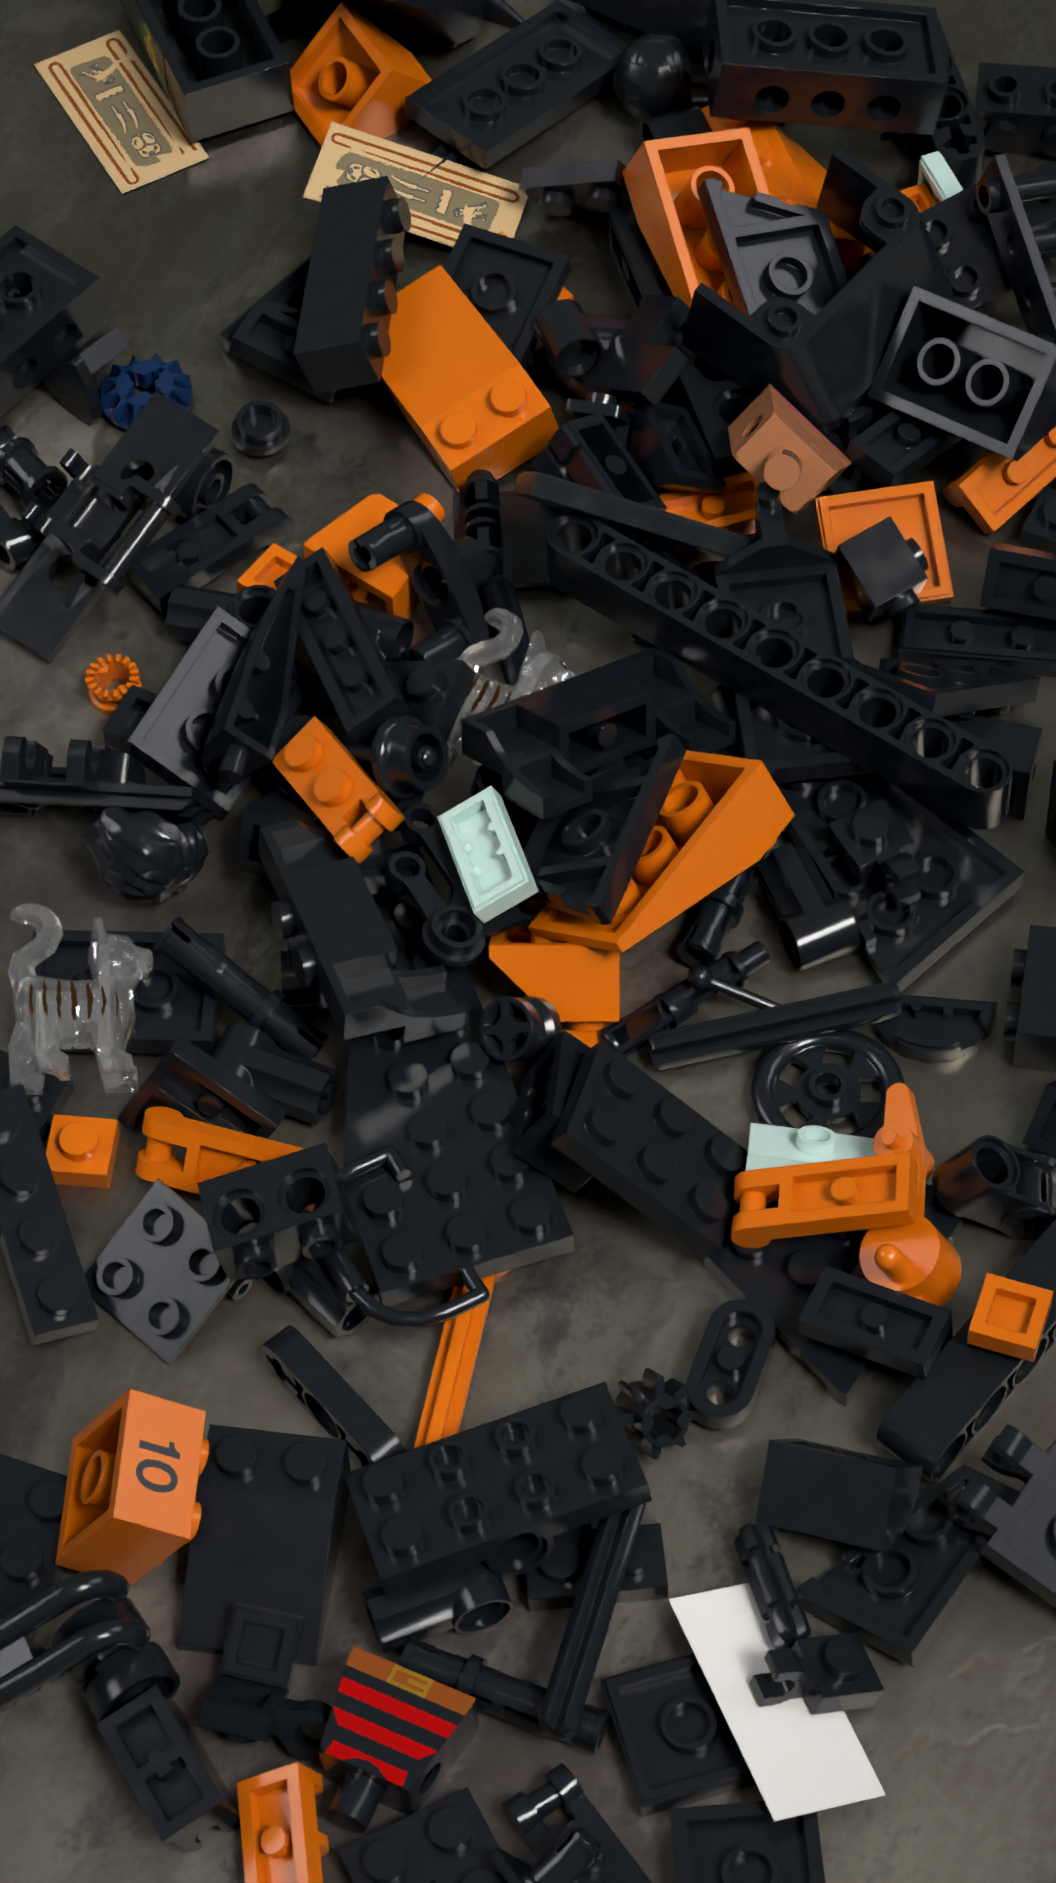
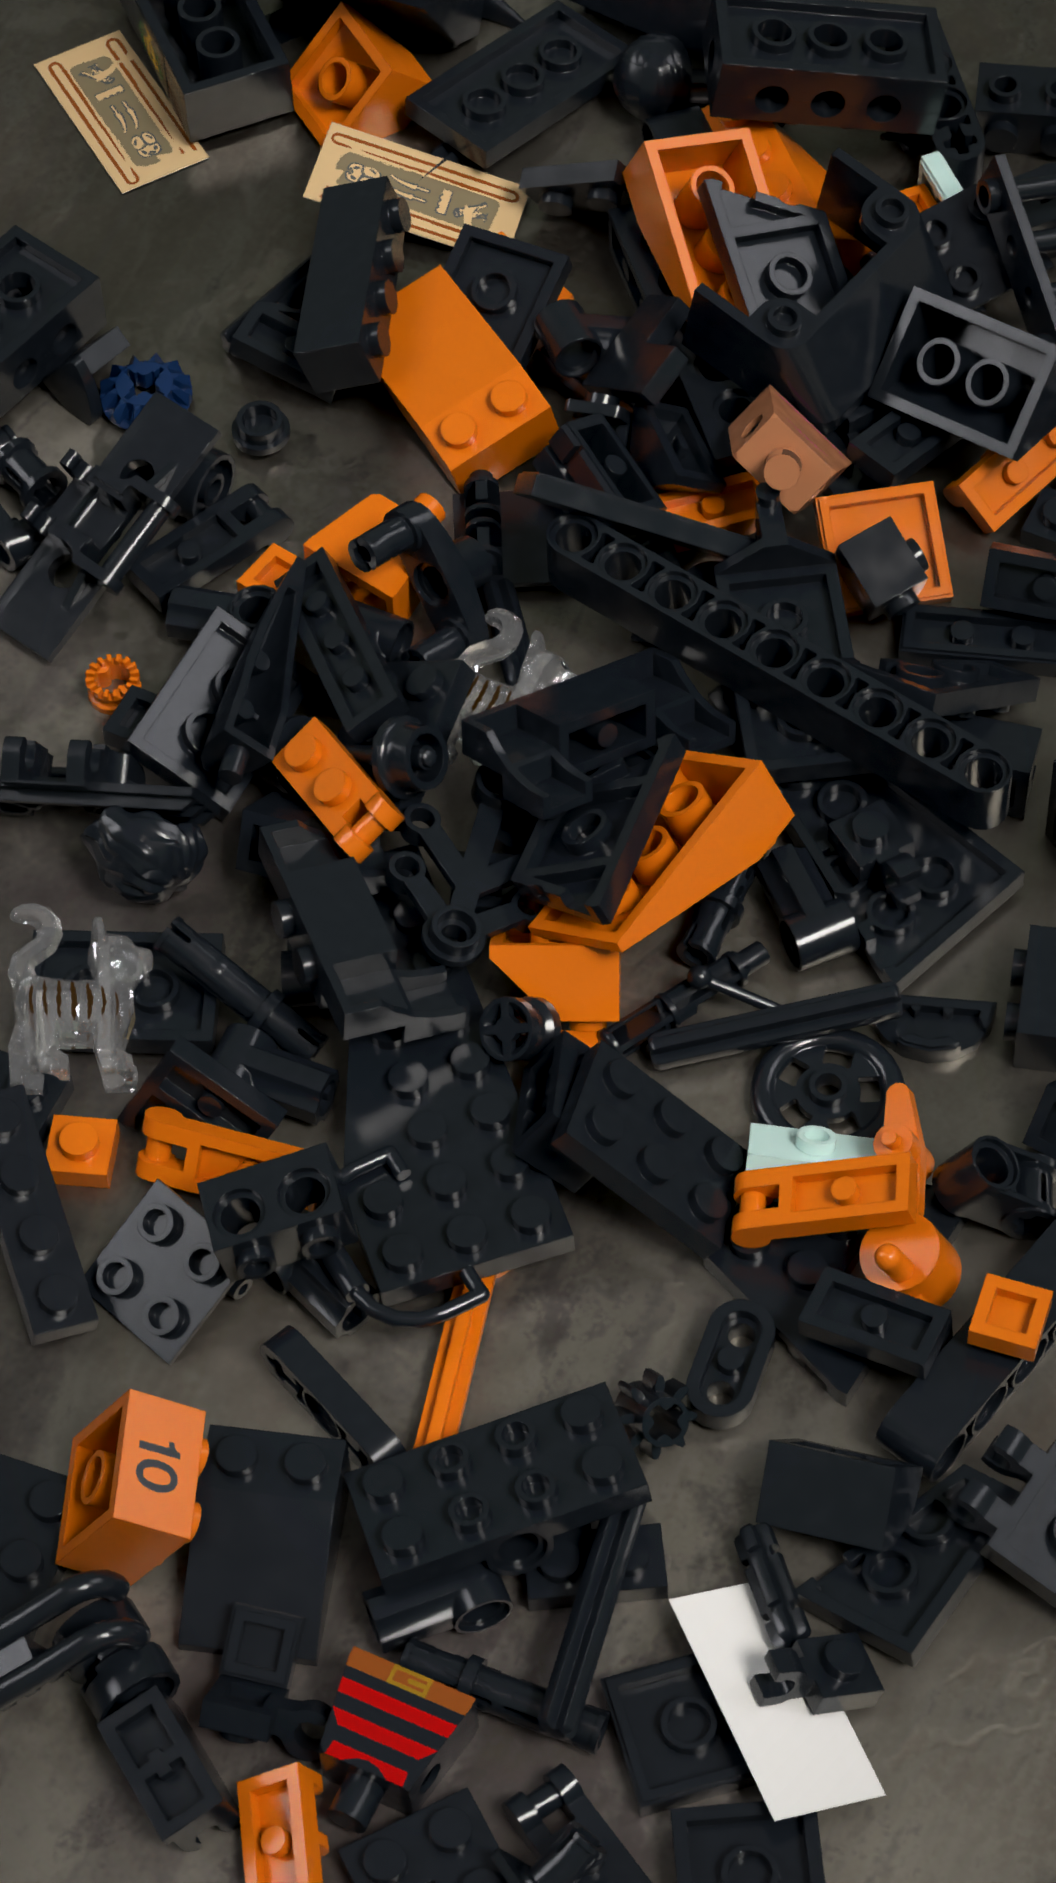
light aqua plate [437,786,539,923] -> none

